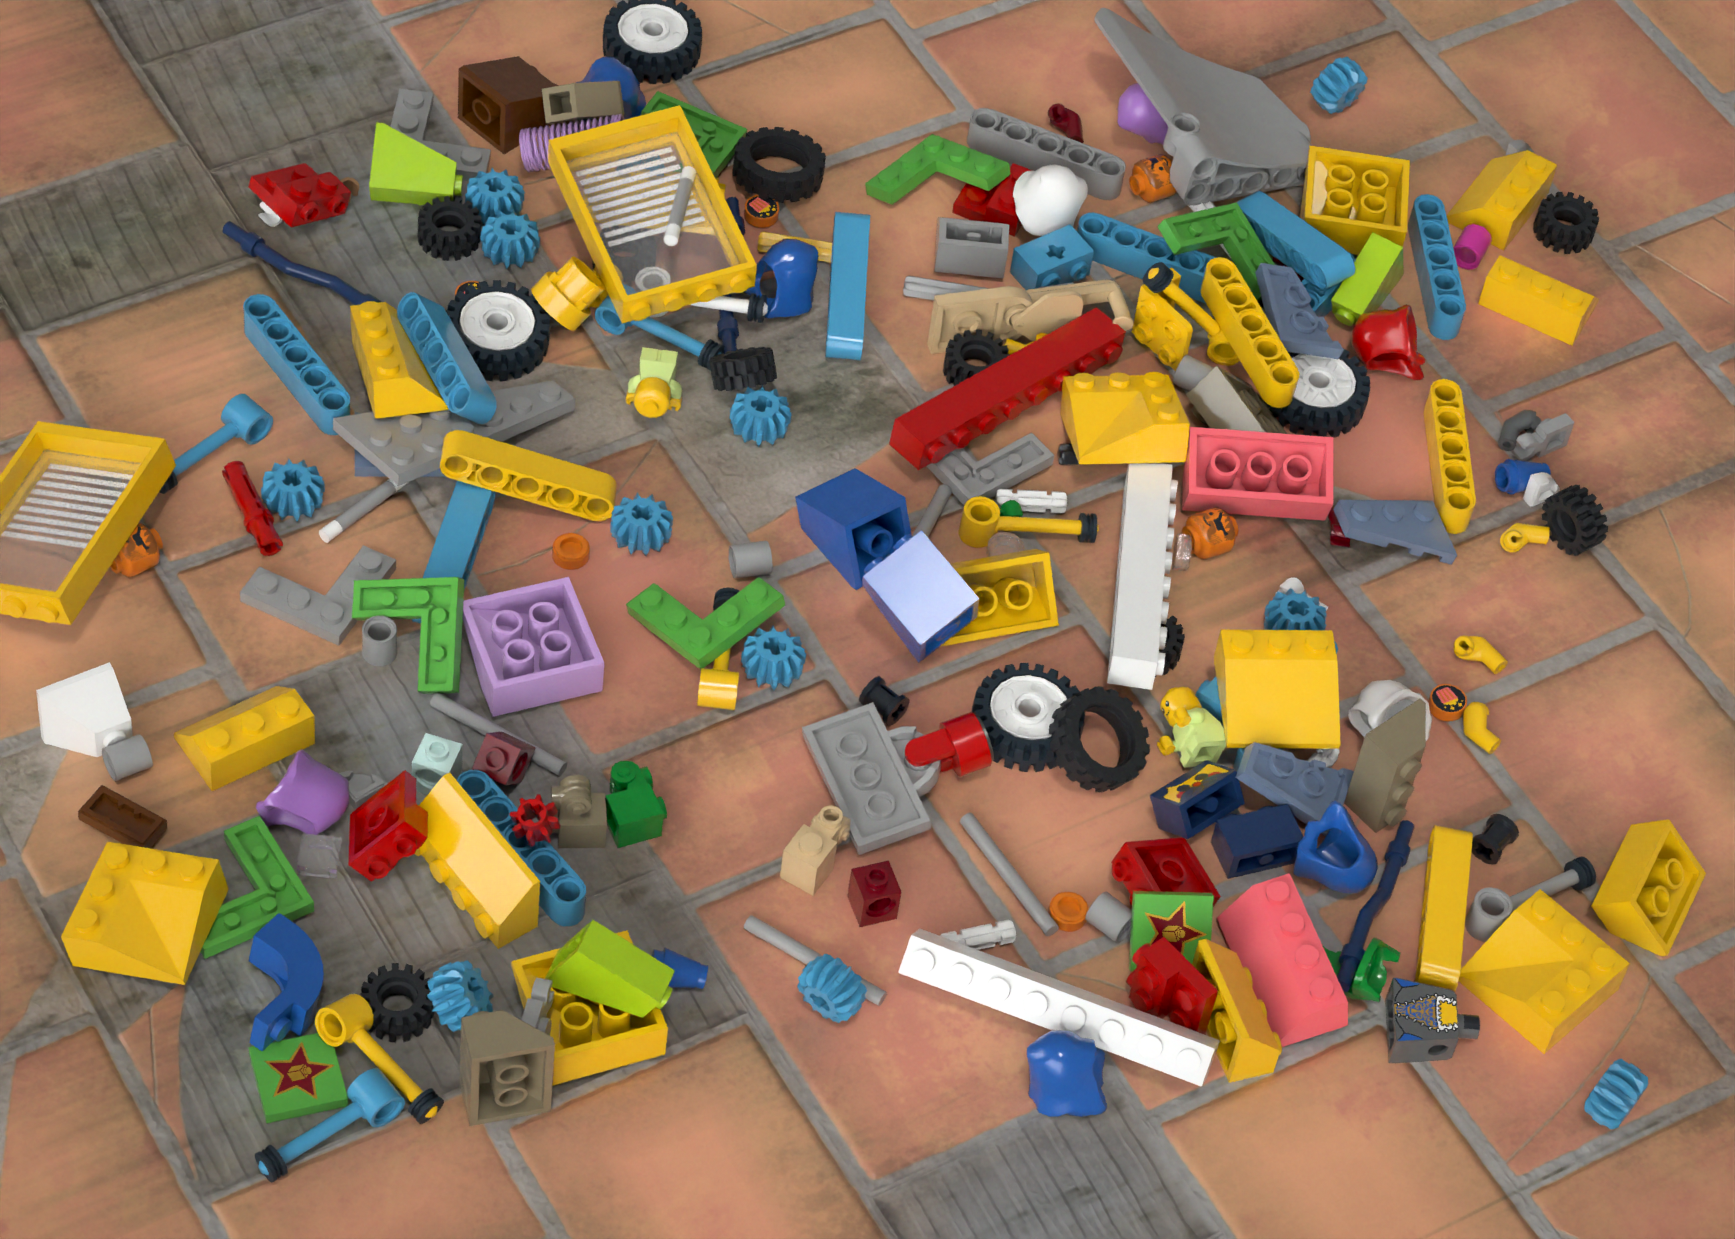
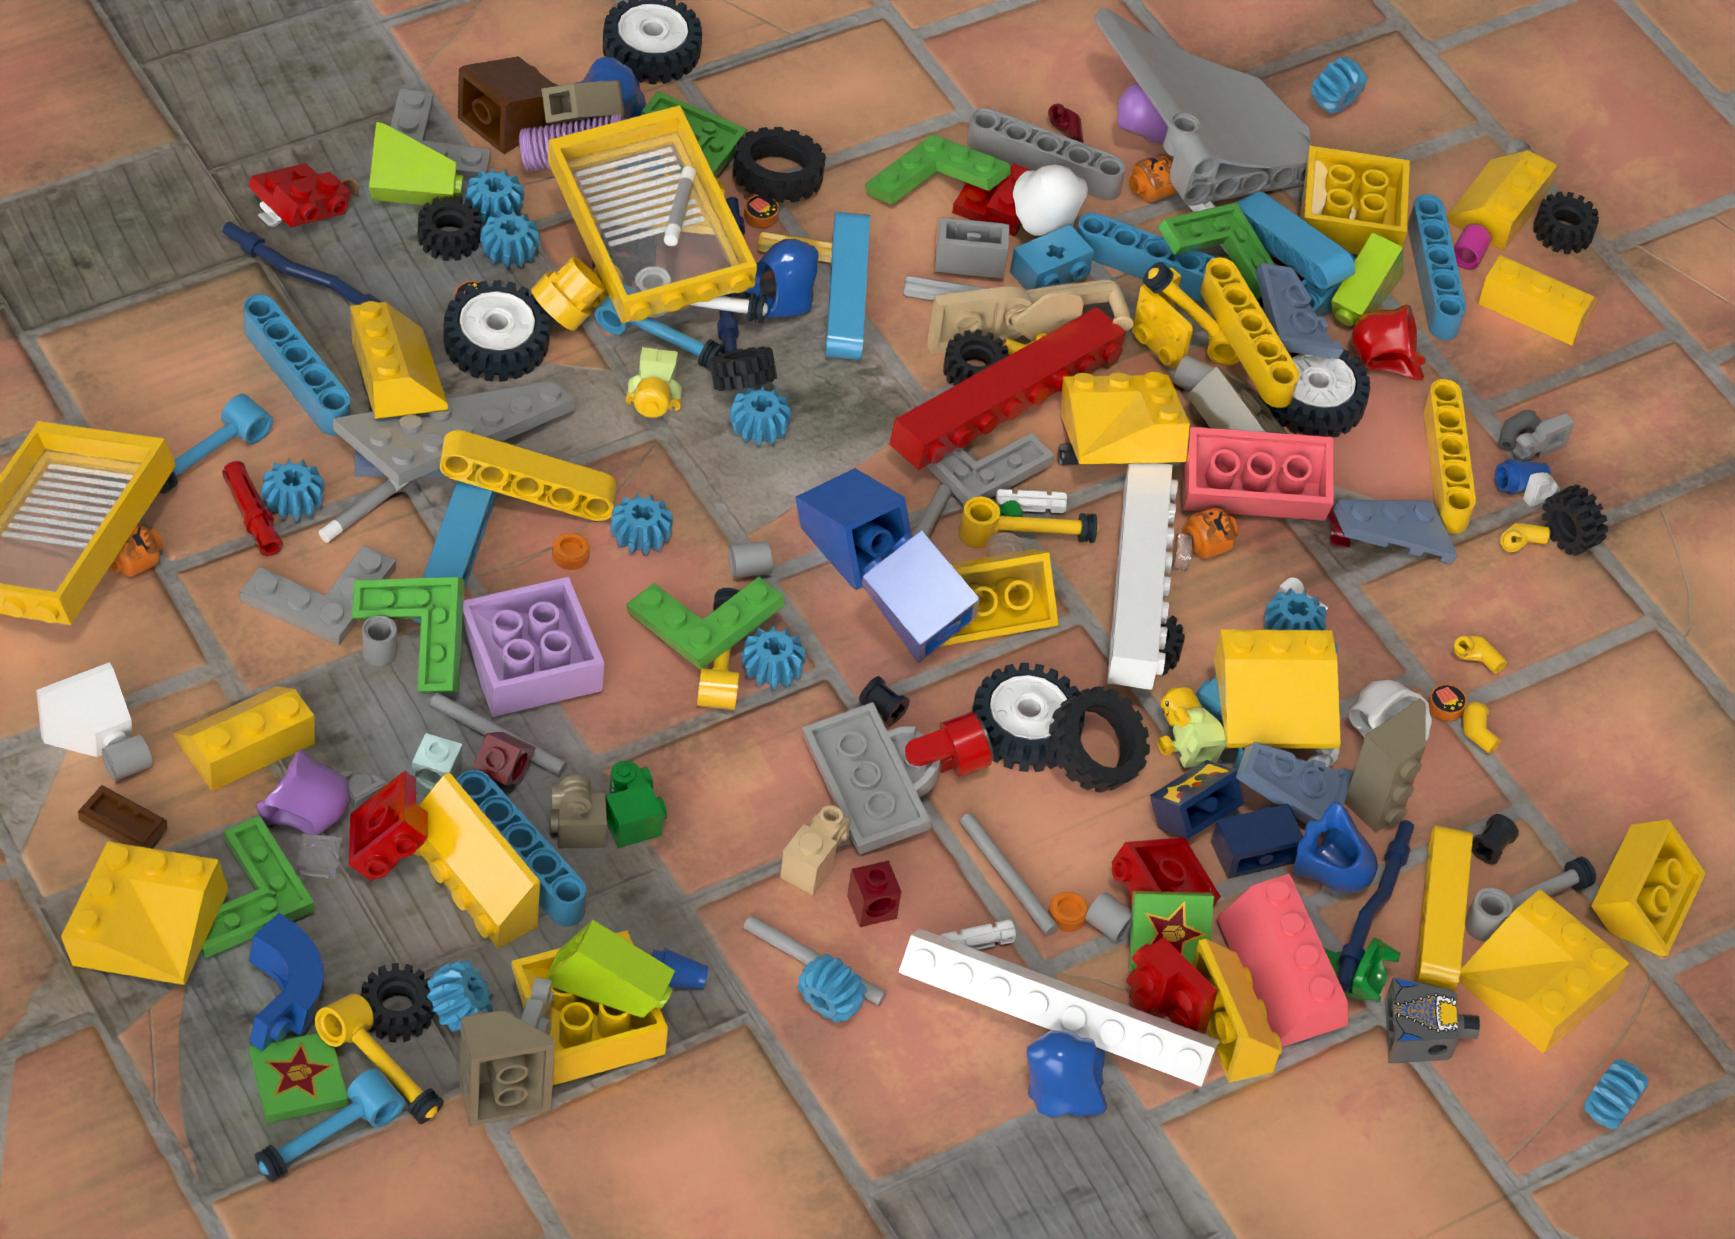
dark azure beam [397,292,497,424] -> none
red gear [509,794,561,847] -> none

